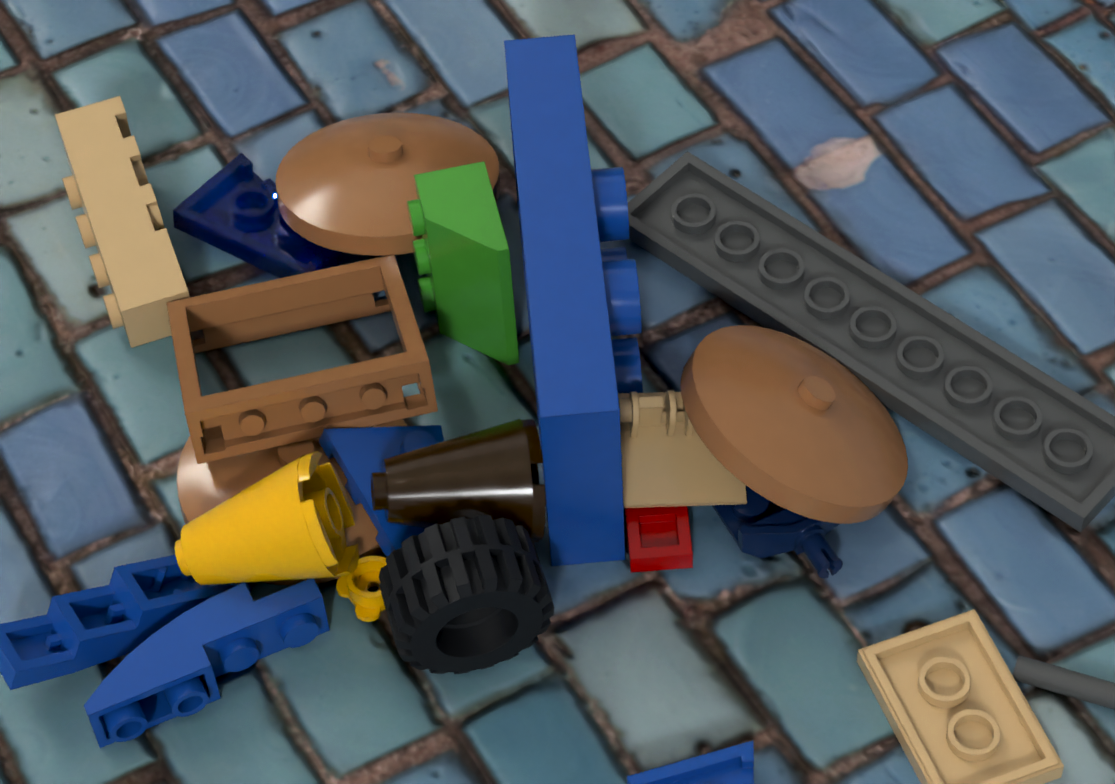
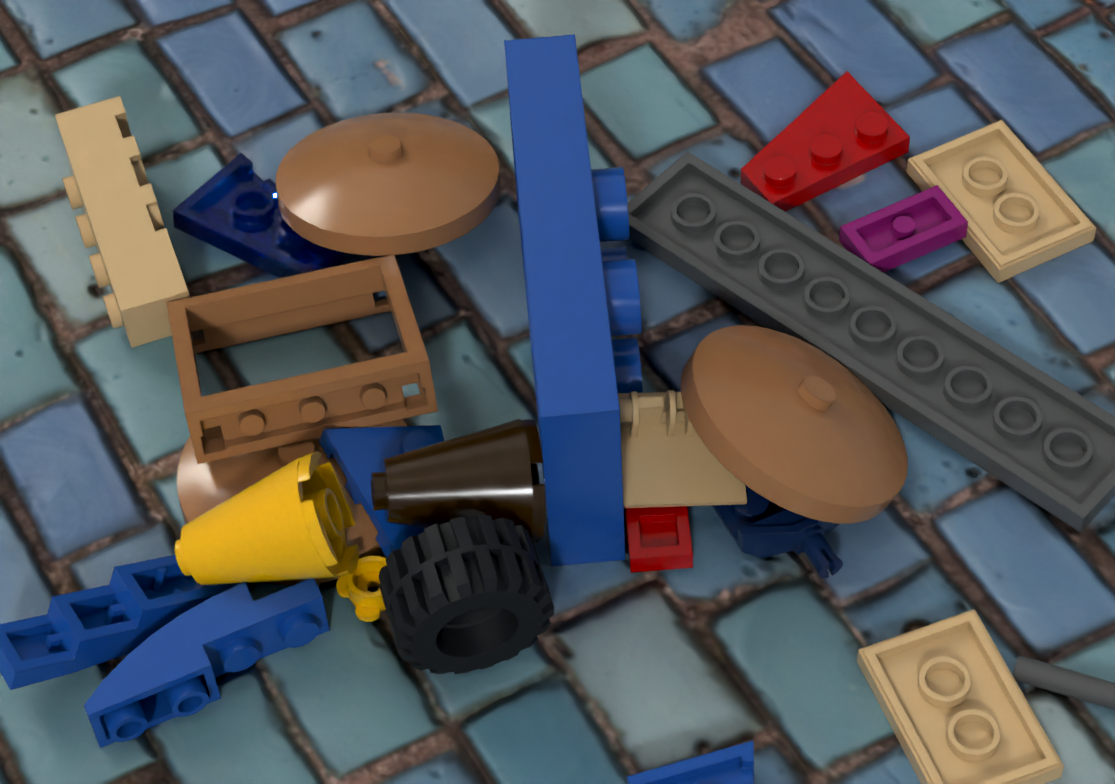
bright green slope [407,161,519,365] -> none
none -> red wing [740,71,910,212]
none -> magenta plate [839,185,968,273]
none -> tan tile [906,120,1096,283]

